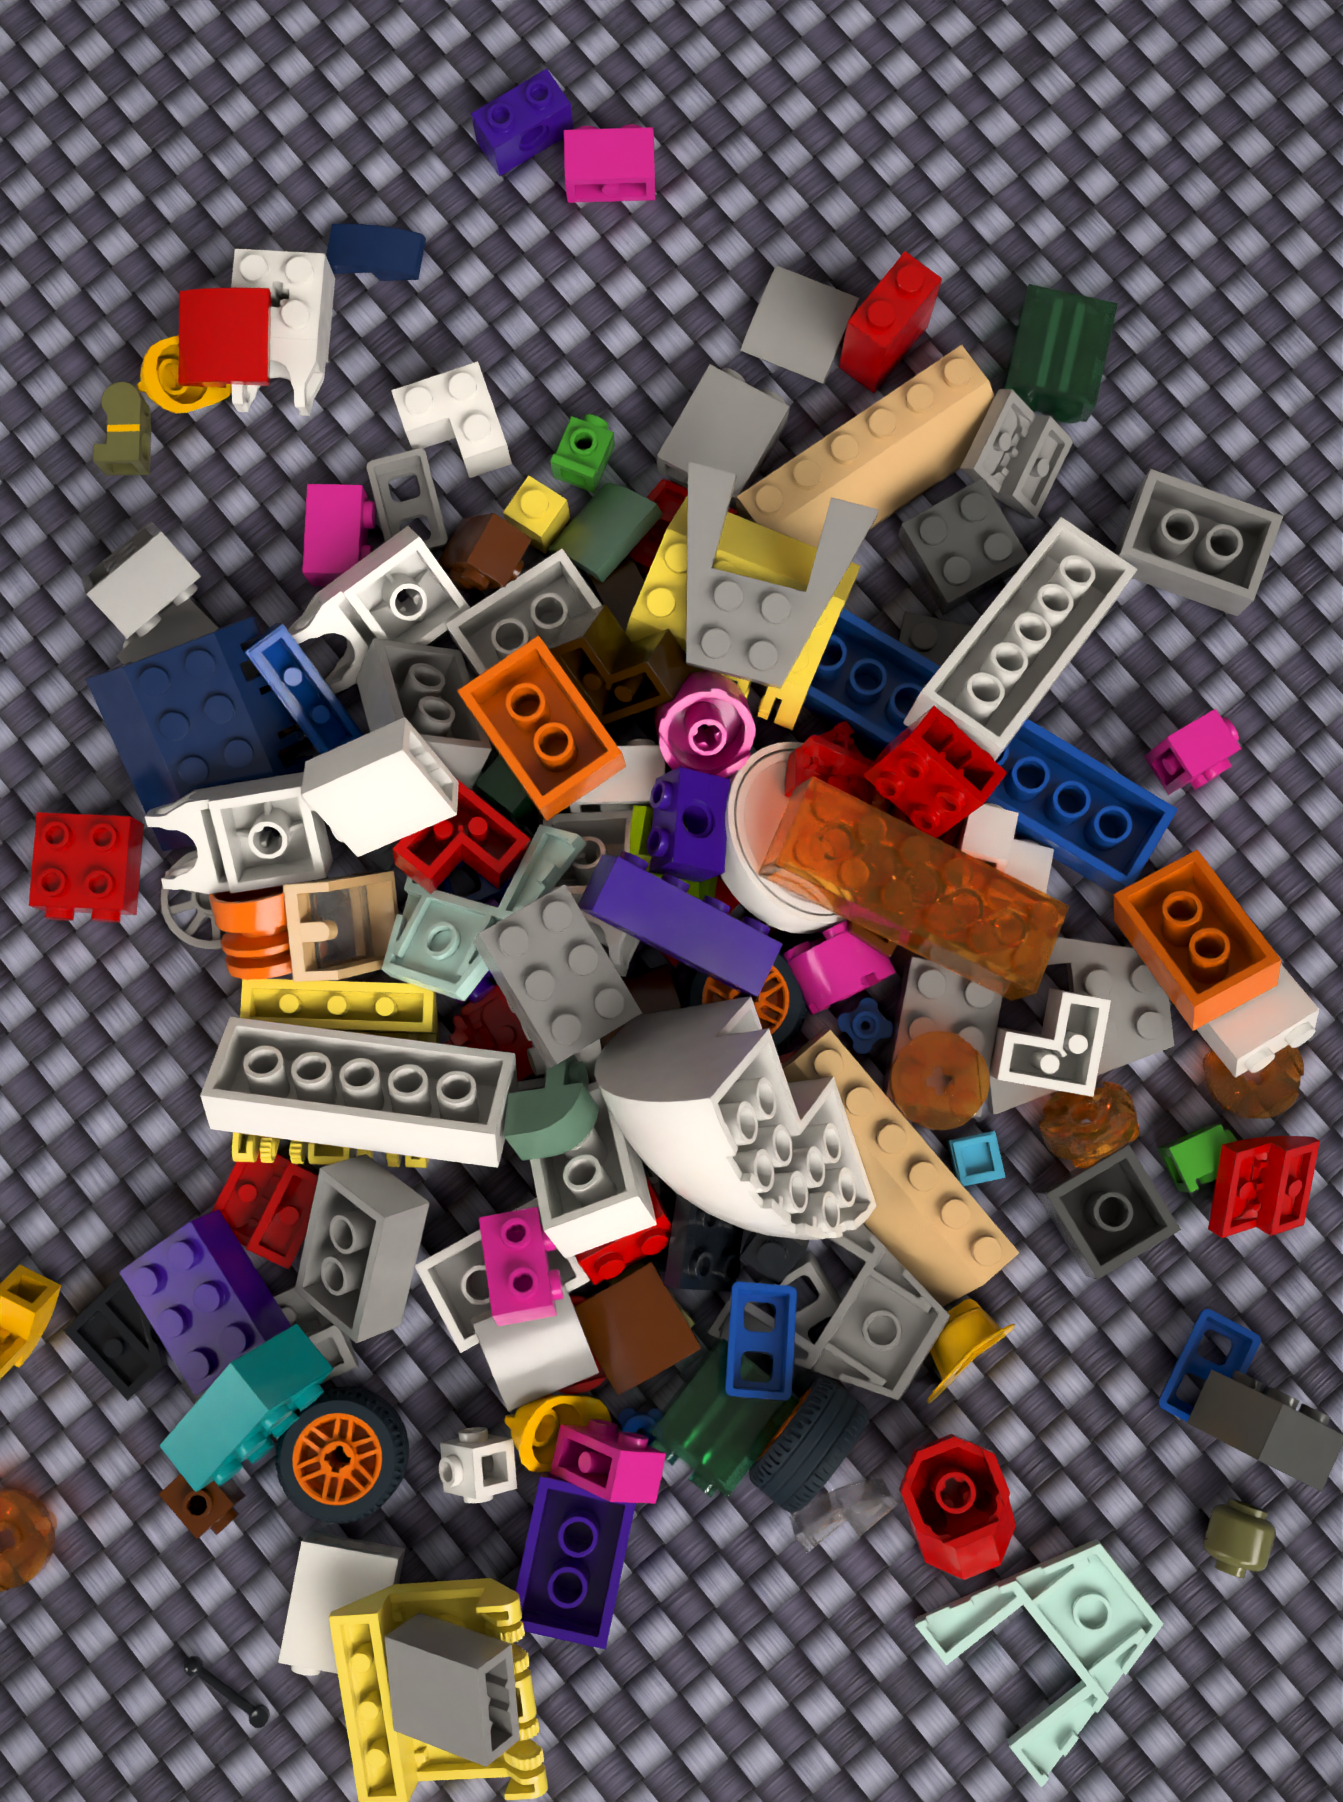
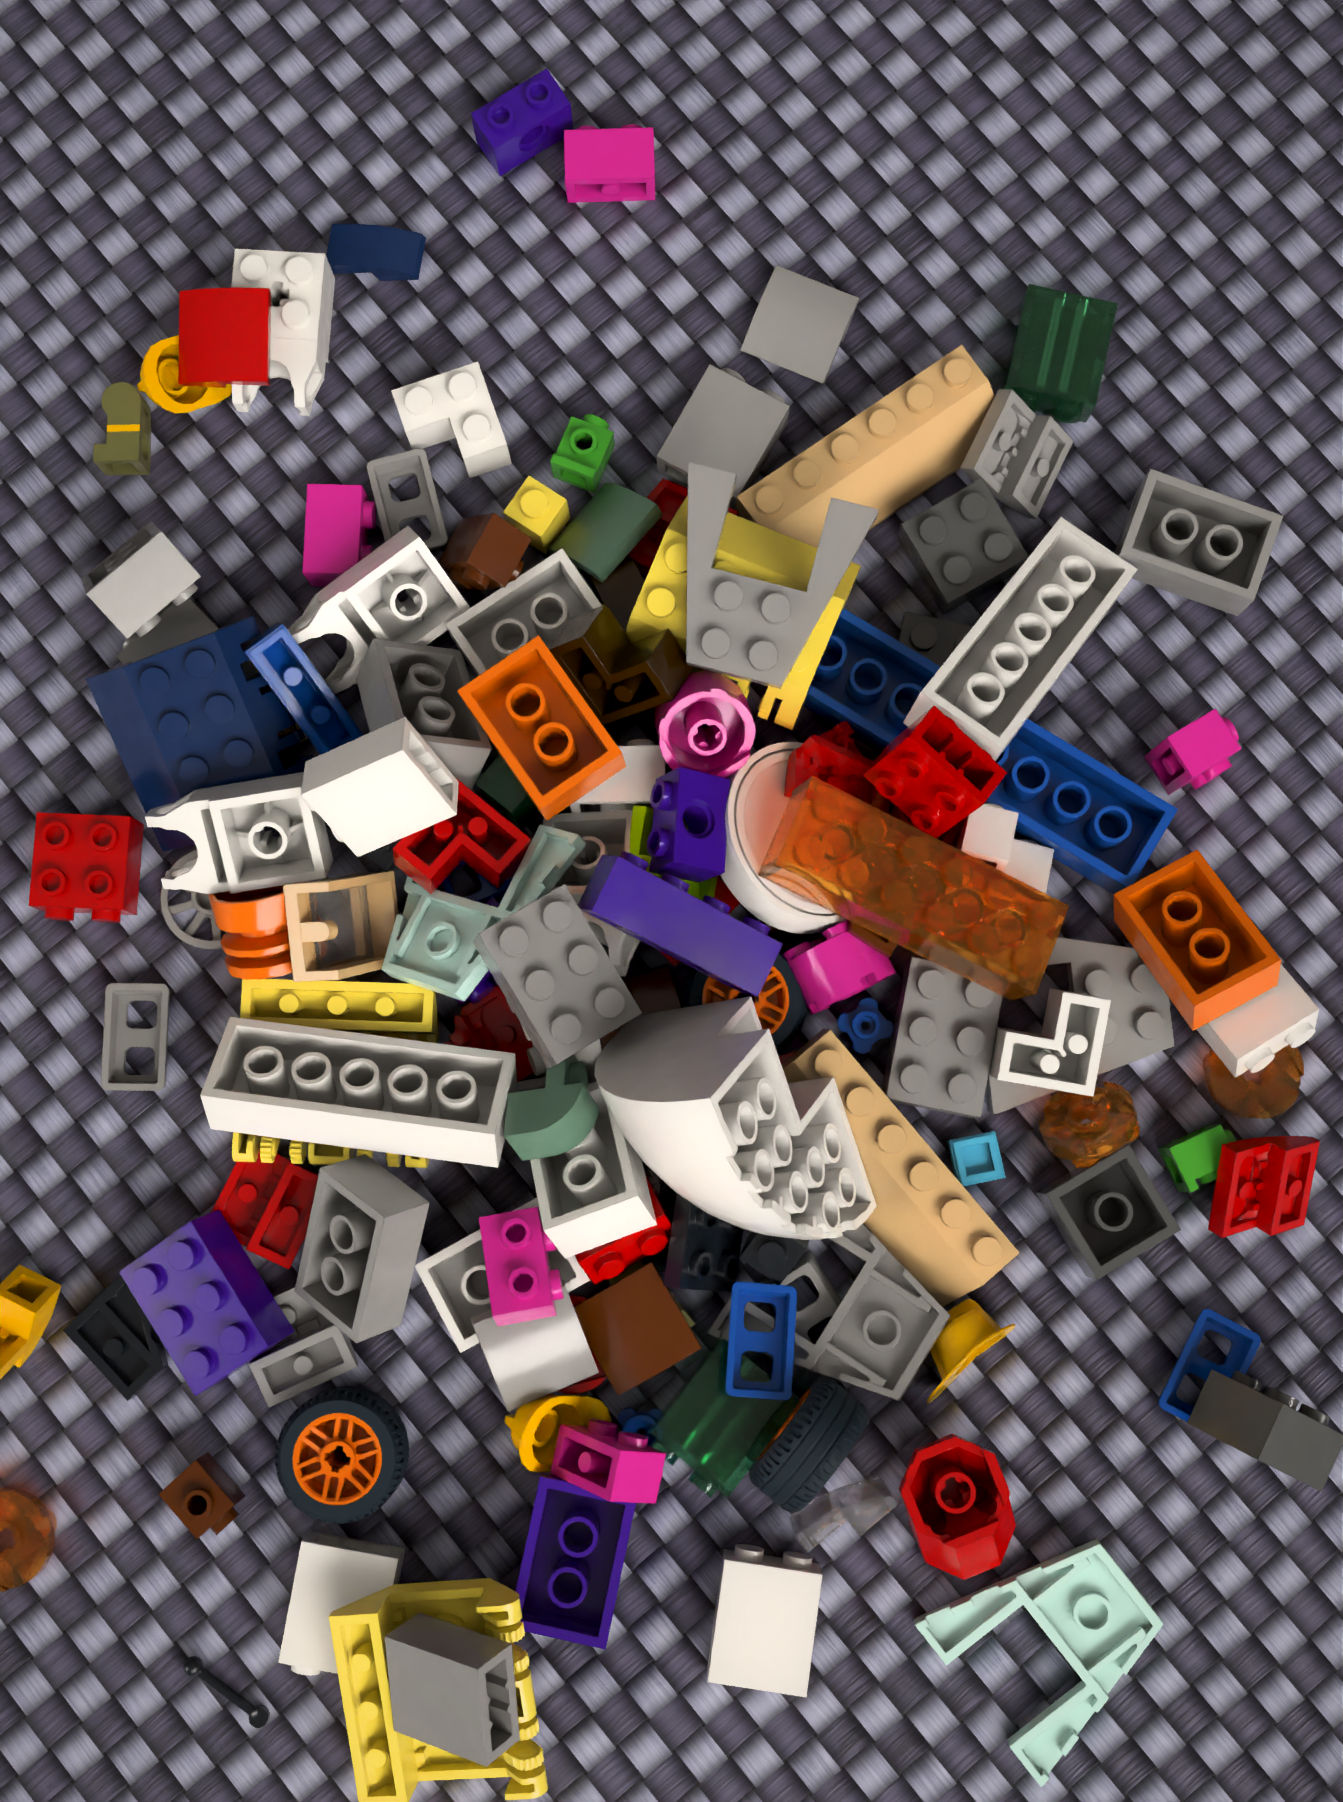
teal brick [159,1324,333,1492] -> none
white brick [439,1427,517,1503] -> none
red brick [839,251,942,393] -> none
clear orange plate [889,1031,990,1130] -> none
olive head [1203,1498,1276,1579] -> none
none -> light grey piece [101,983,170,1091]
none -> white brick [707,1544,823,1697]

